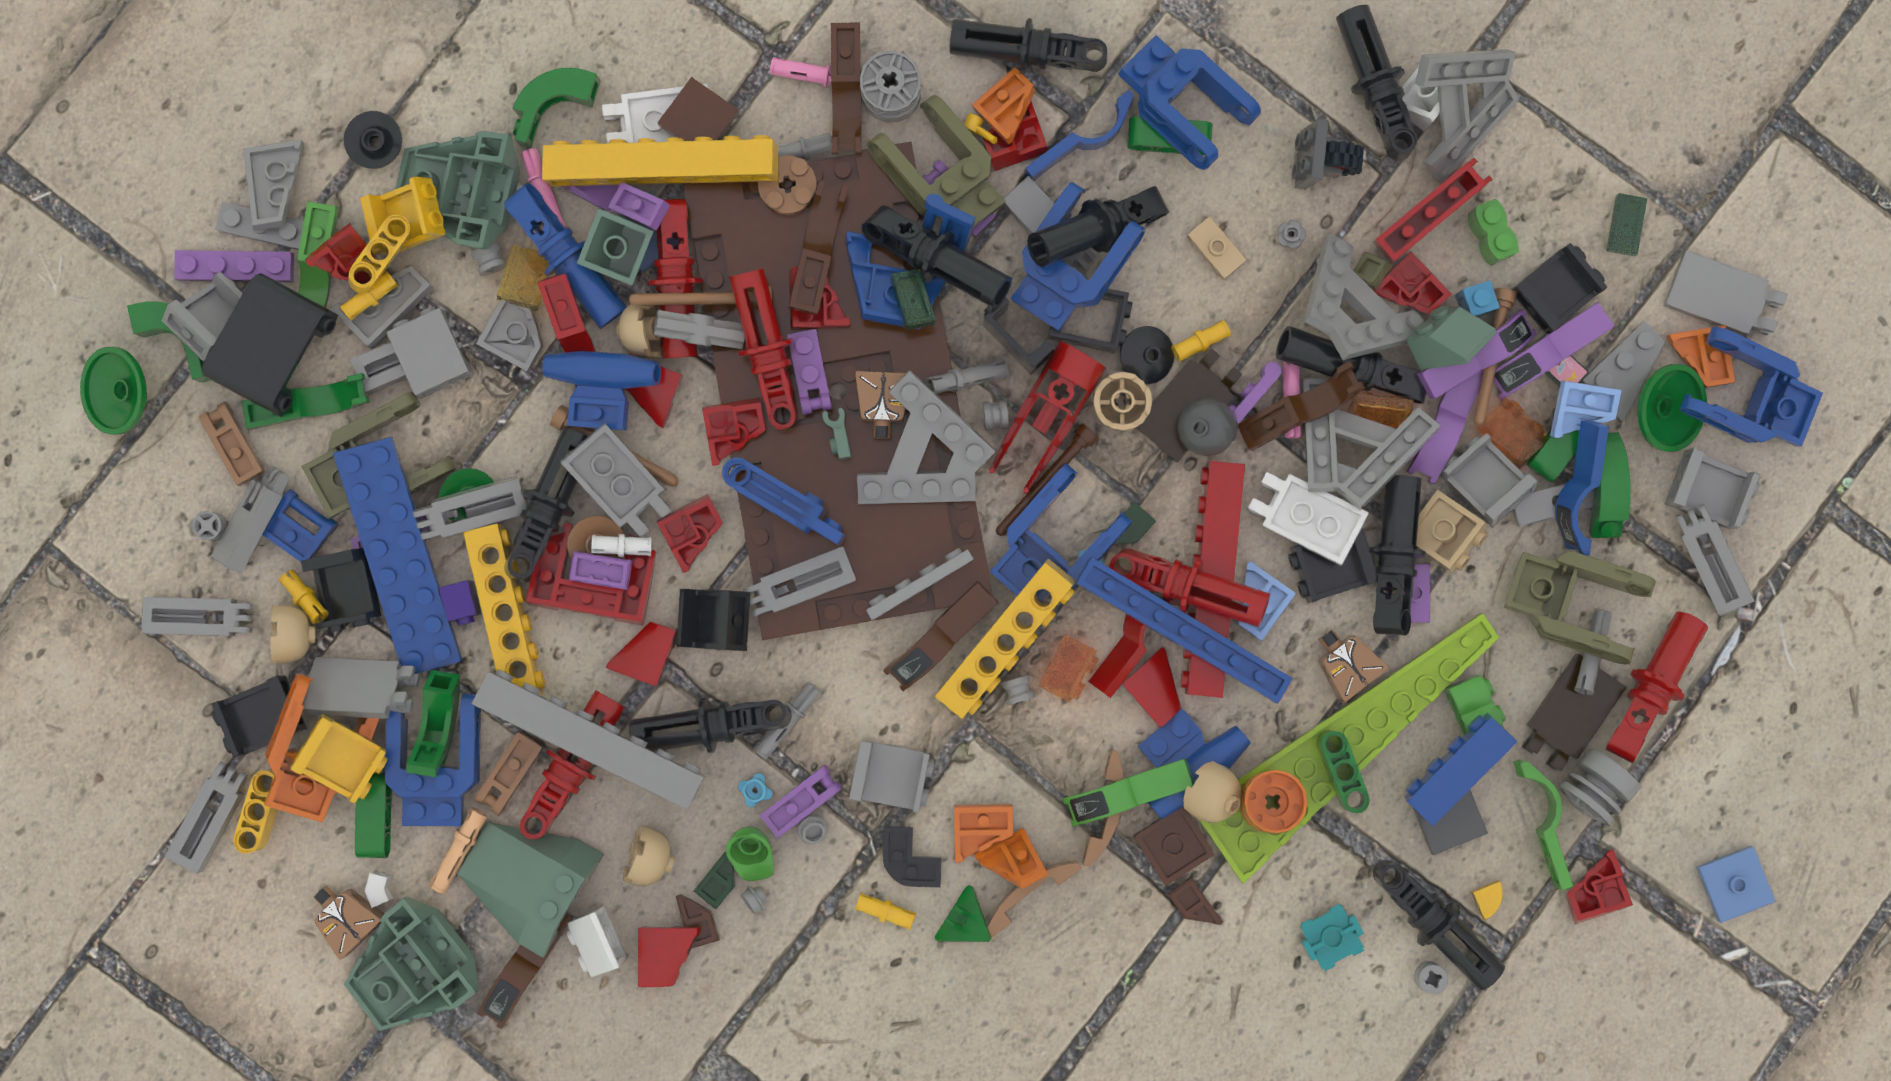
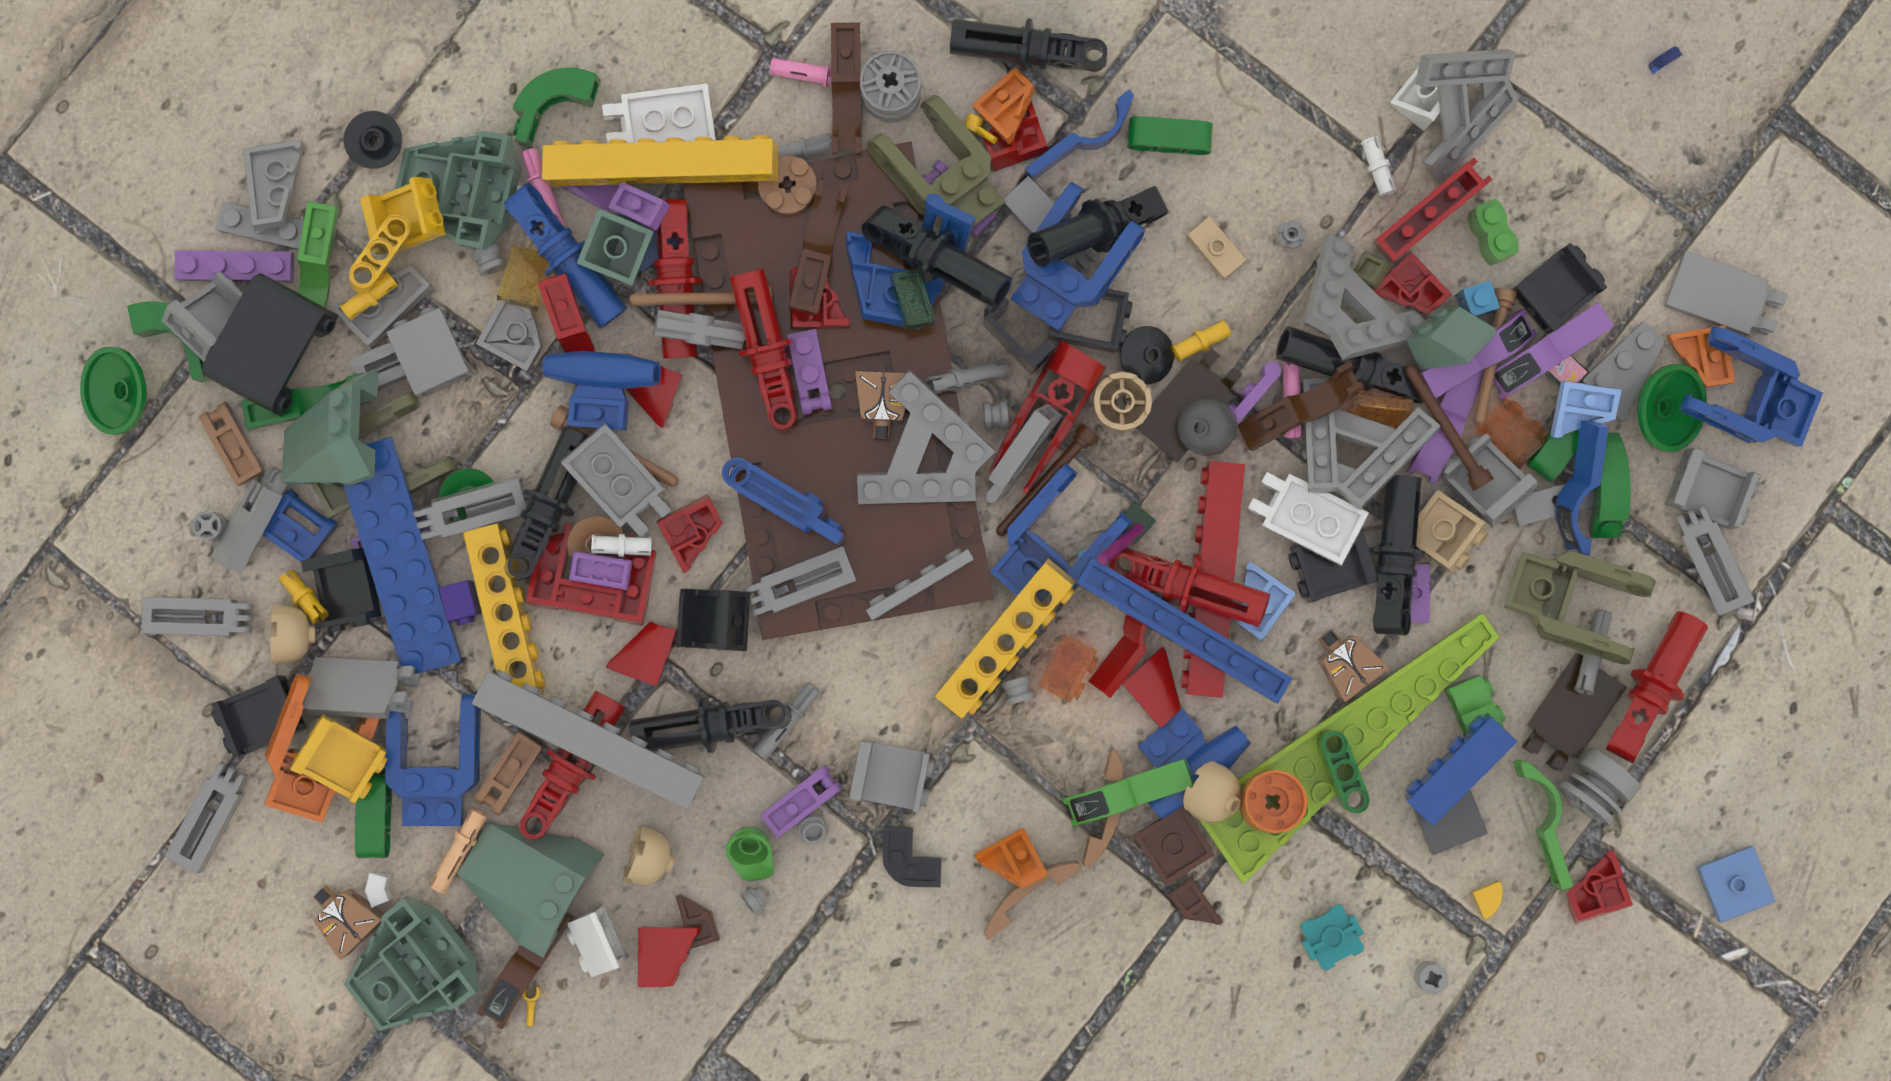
yellow beam [233,769,278,854] -> none
red slope [305,223,387,284] -> none
green arch [406,670,460,777] -> none
tan cylinder [616,304,662,358] -> none
reddish brown tile [657,77,739,141] -> none
dark green tile [693,851,735,909] -> none
red slope [702,397,766,466] -> none
medium azure plate [738,773,772,807] -> none
sand green plate [823,408,852,461] -> none
yellow pin [855,892,917,930] -> none
reddish brown piece [883,581,998,692] -> none
green piece [935,885,991,942] -> none
orange wing [954,804,1013,863] -> none
blue plate [1118,35,1261,170] -> none
dark grey plate [1292,119,1364,190] -> none
black piece [1336,4,1417,161] -> none
black piece [1373,860,1505,990] -> none
clear green tile [1606,193,1647,256] -> none
none -> sand green wedge [282,370,378,485]
none -> yellow hand [522,986,542,1026]
none -> light grey hinge [986,404,1062,503]
none -> magenta piece [1097,523,1144,565]
none -> white pin [1360,136,1397,197]
none -> reddish brown piece [1405,365,1494,491]
none -> clear blue tile [1648,46,1683,74]

